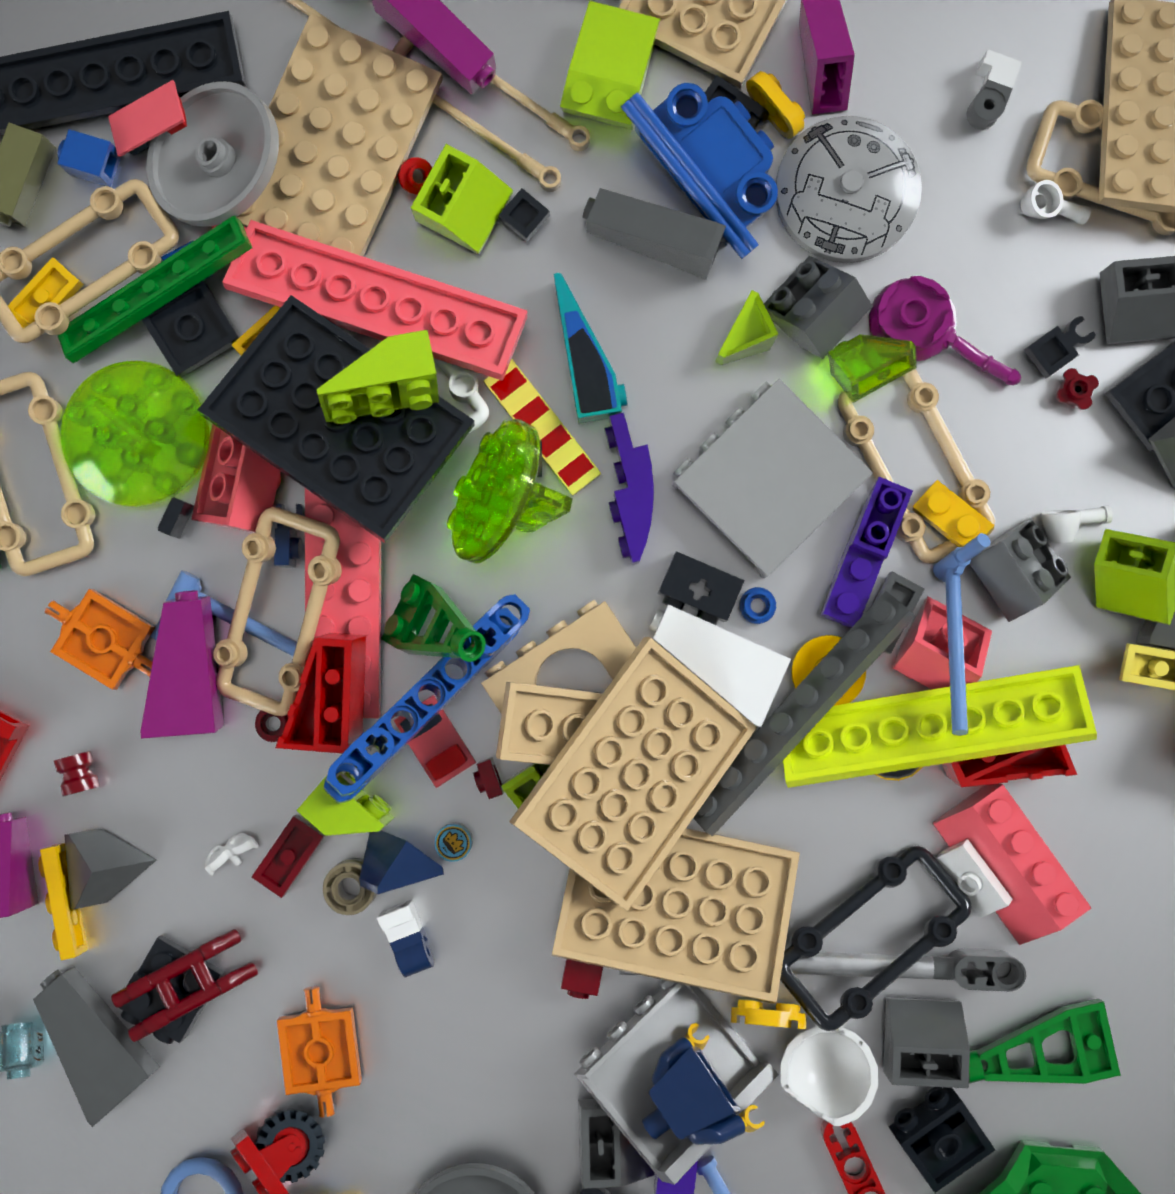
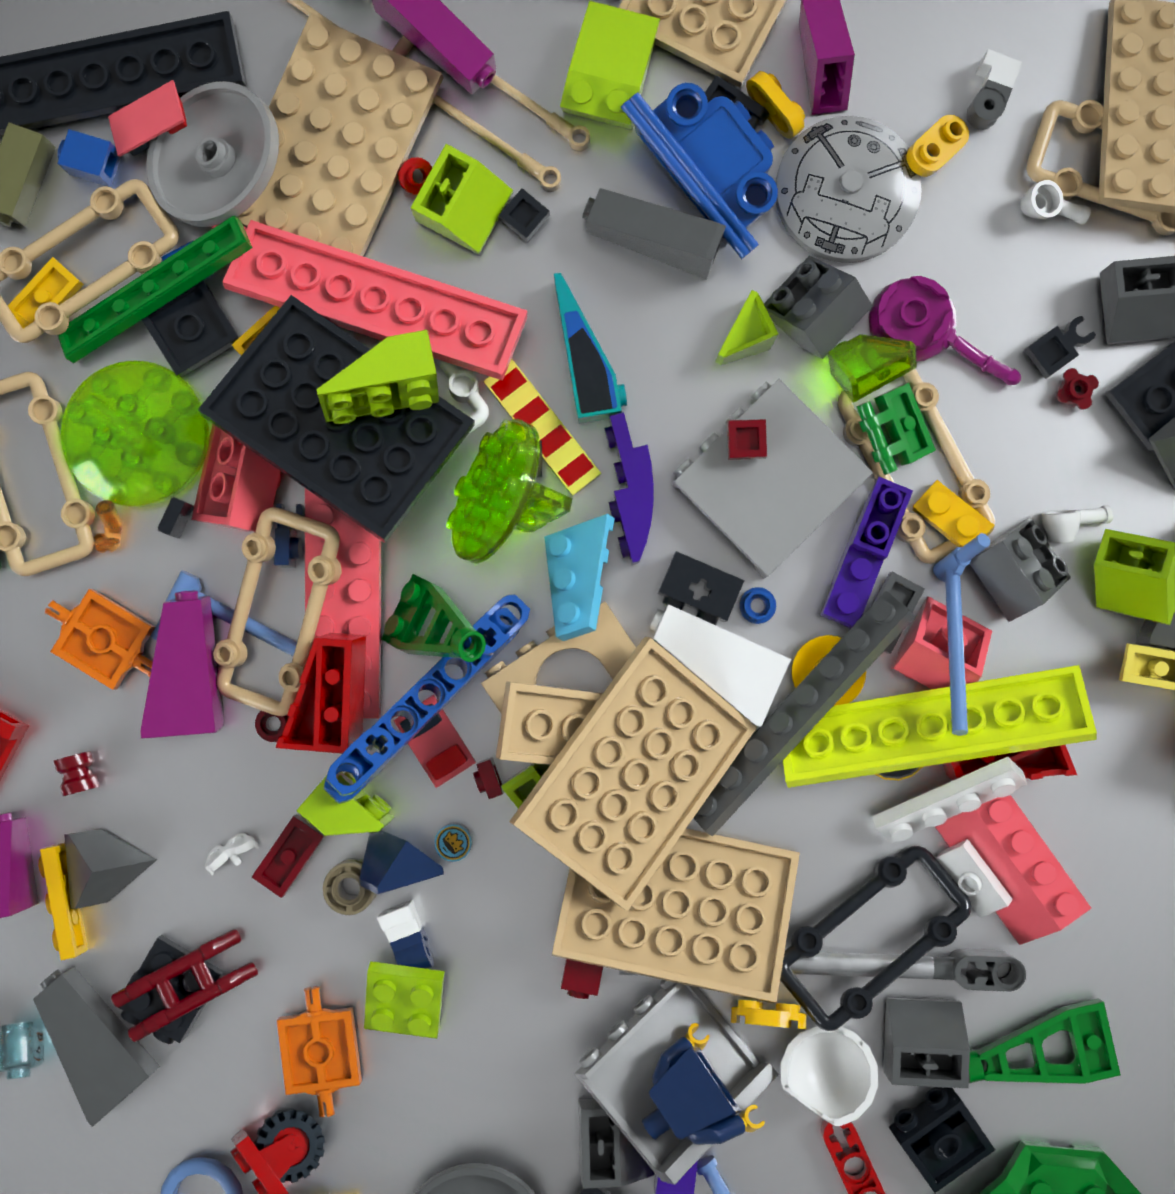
none -> clear orange arm [94,500,123,553]
none -> lime plate [364,961,445,1039]
none -> medium azure wing [544,513,615,641]
none -> dark red plate [727,419,767,460]
none -> green plate [856,383,936,475]
none -> white plate [872,757,1027,842]
none -> yellow plate [907,115,969,177]

